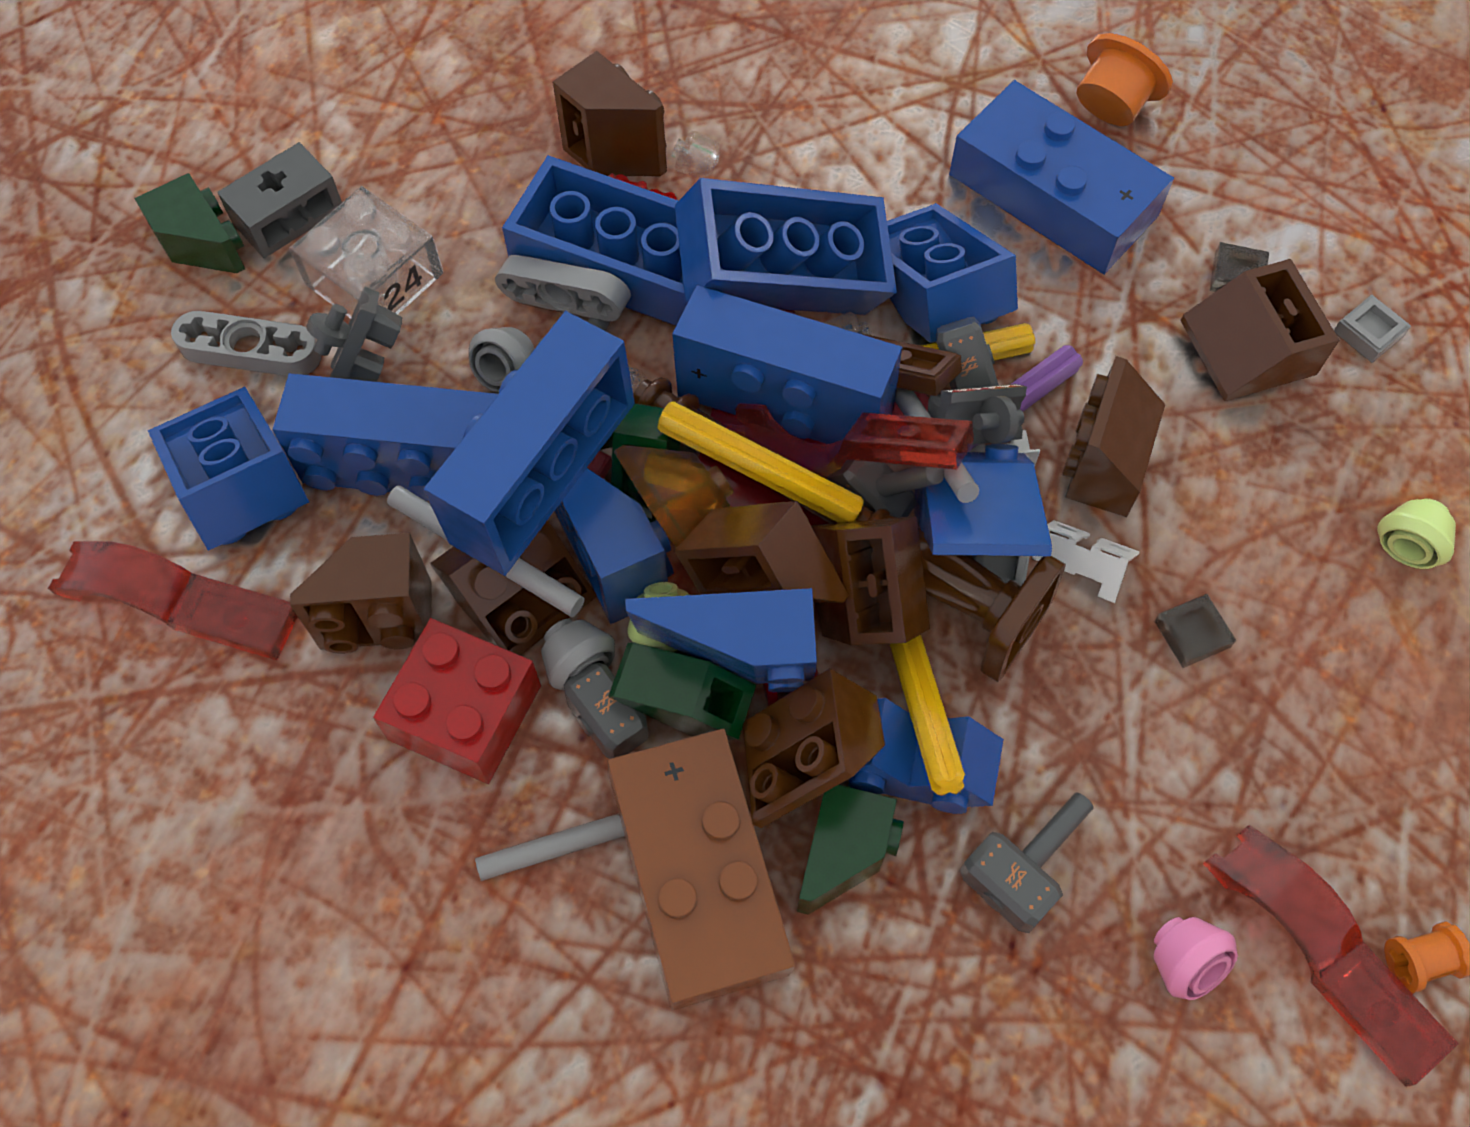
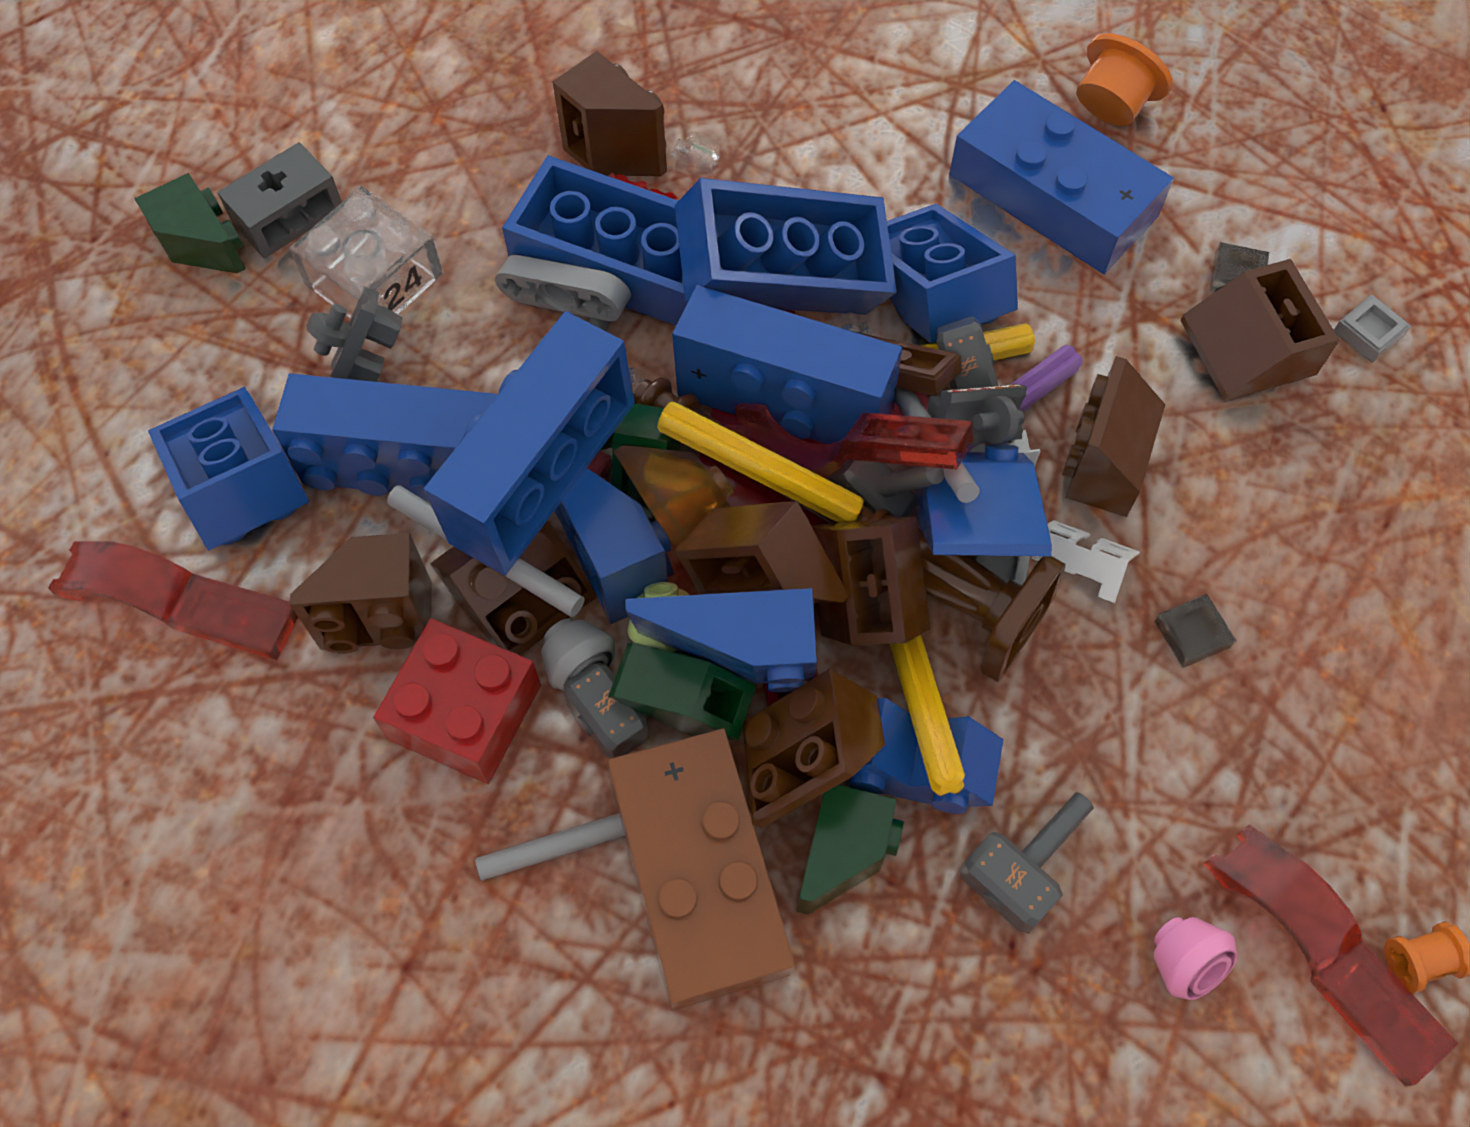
light grey beam [171,311,321,376] -> none
light grey cone [468,327,535,393] -> none
yellowish green cone [1377,499,1456,569] -> none

